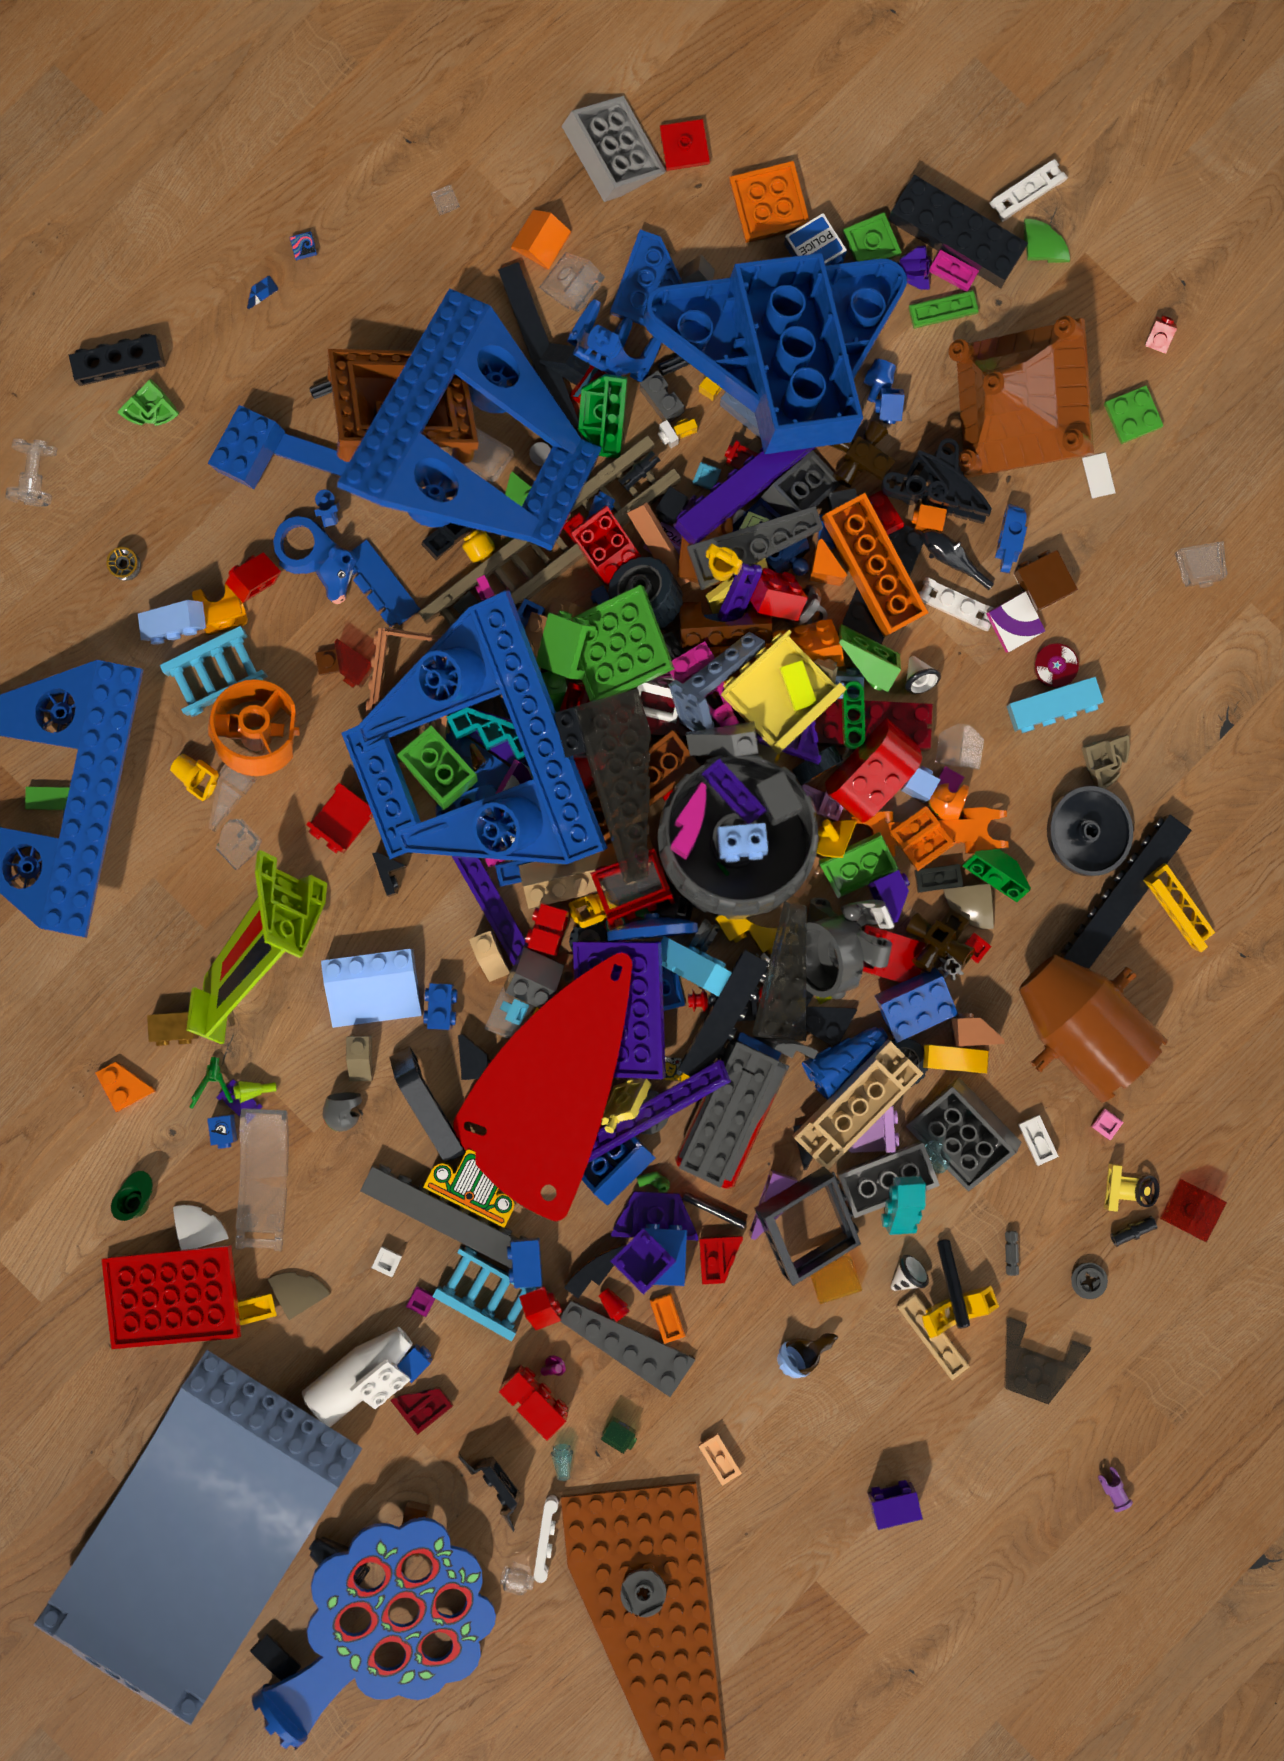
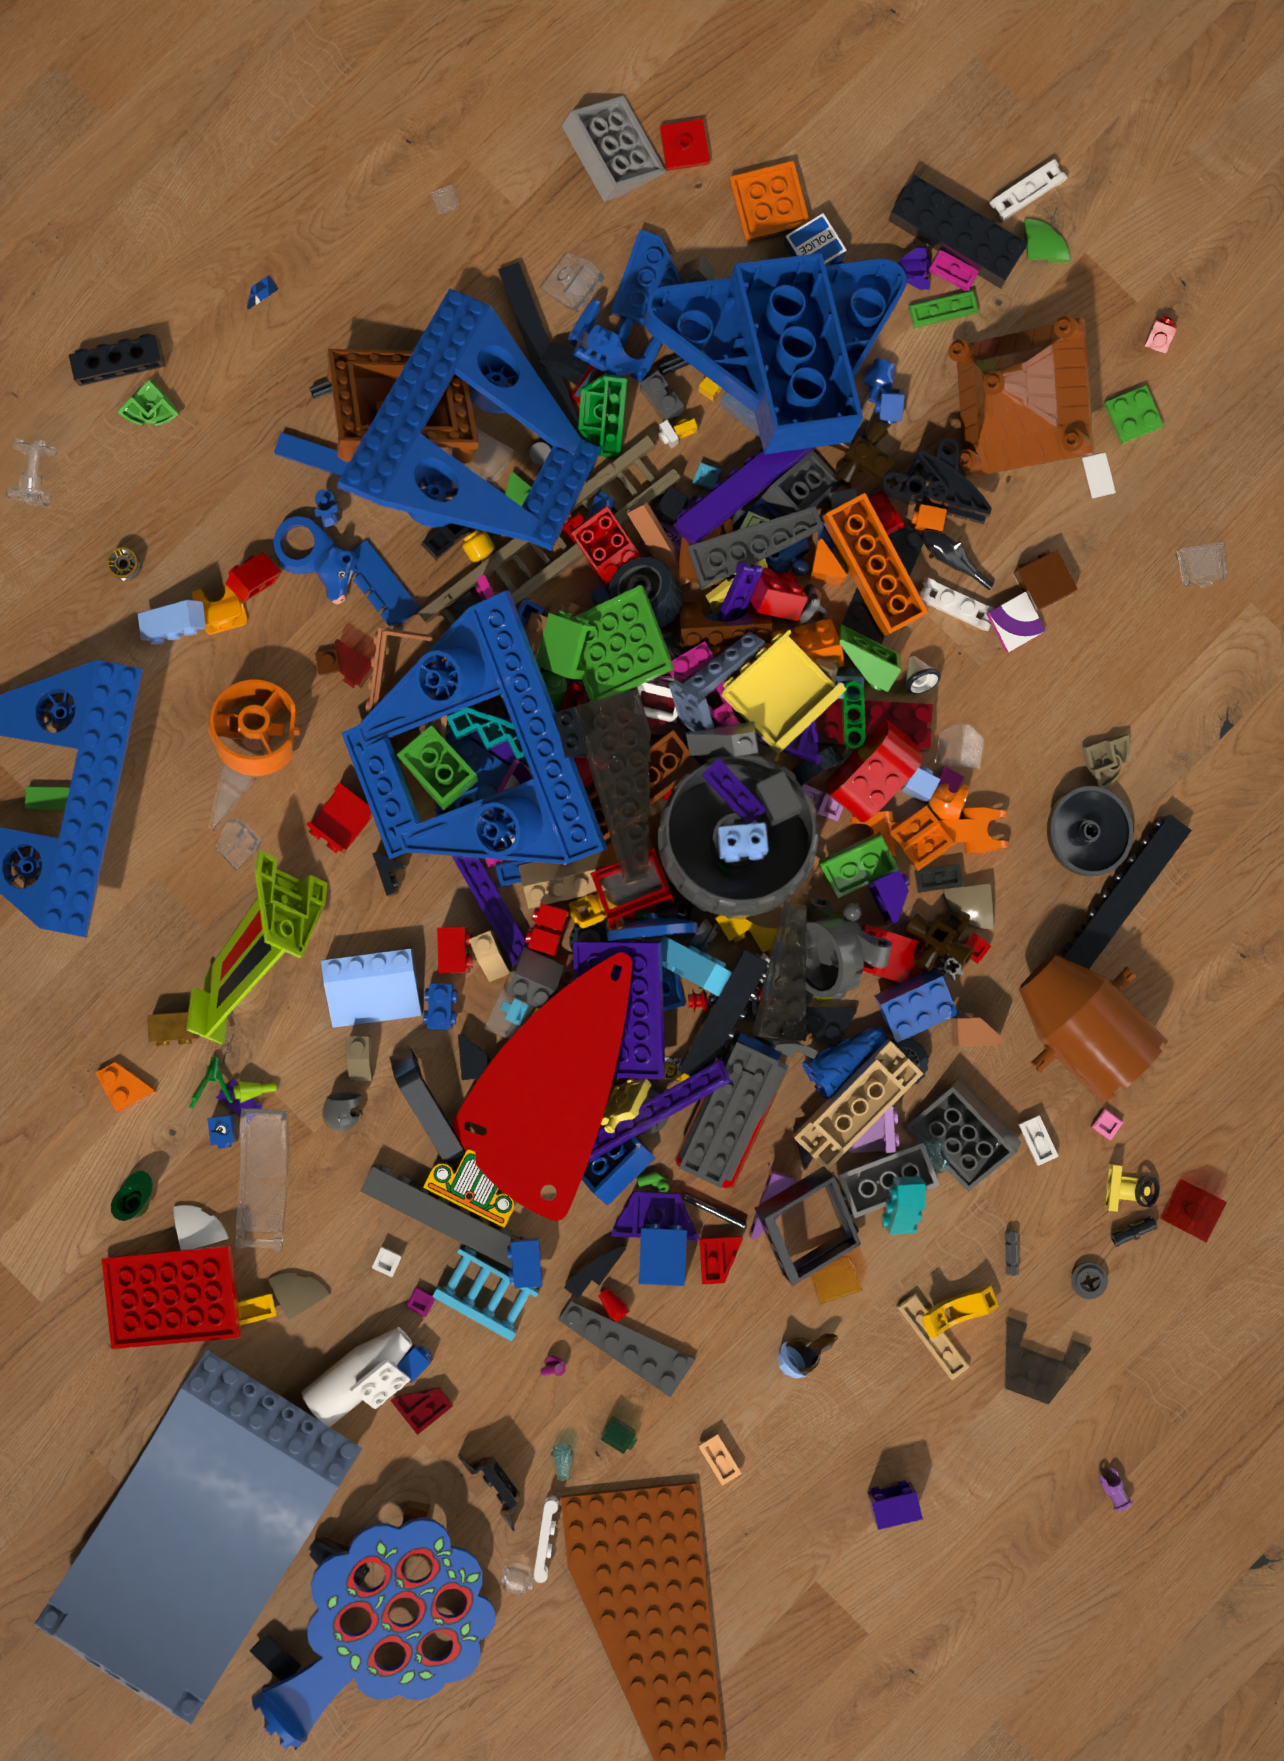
medium azure fence [160,626,267,717] -> none
yellow piece [170,754,219,801] -> none
blue brick [208,405,285,489] -> none
tile [289,231,317,261] -> none
clear orange slope [470,744,487,772] -> none
red piece [499,1365,568,1441] -> none
orange slope [511,210,571,270] -> none
red brick [519,1286,562,1330] -> none
dark purple container [611,1228,676,1295] -> none
black pin [618,450,661,491] -> none
dark grey plate [620,1568,666,1617] -> none
orange tile [649,1293,685,1344] -> none
dark pink slope [671,783,706,859] -> none
yellow piece [706,544,742,581] -> none
red bracket [724,440,759,471] -> none
neon yellow tile [780,660,817,712] -> none
yellow shield [817,819,857,858] -> none
white slope [840,900,894,929] -> none
bright green plate [843,213,902,262] -> none
hat [891,1255,929,1291] -> none
yellow slope [923,1045,989,1074] -> none
black axle [937,1239,970,1329] -> none
green slope [962,849,1031,902] -> none
blue piece [995,504,1027,573] -> none
medium azure brick [1006,677,1104,733] -> none
dark red tile [1034,643,1079,688] -> none
yellow fence [1143,863,1215,952] -> none
none -> red brick [437,927,473,974]

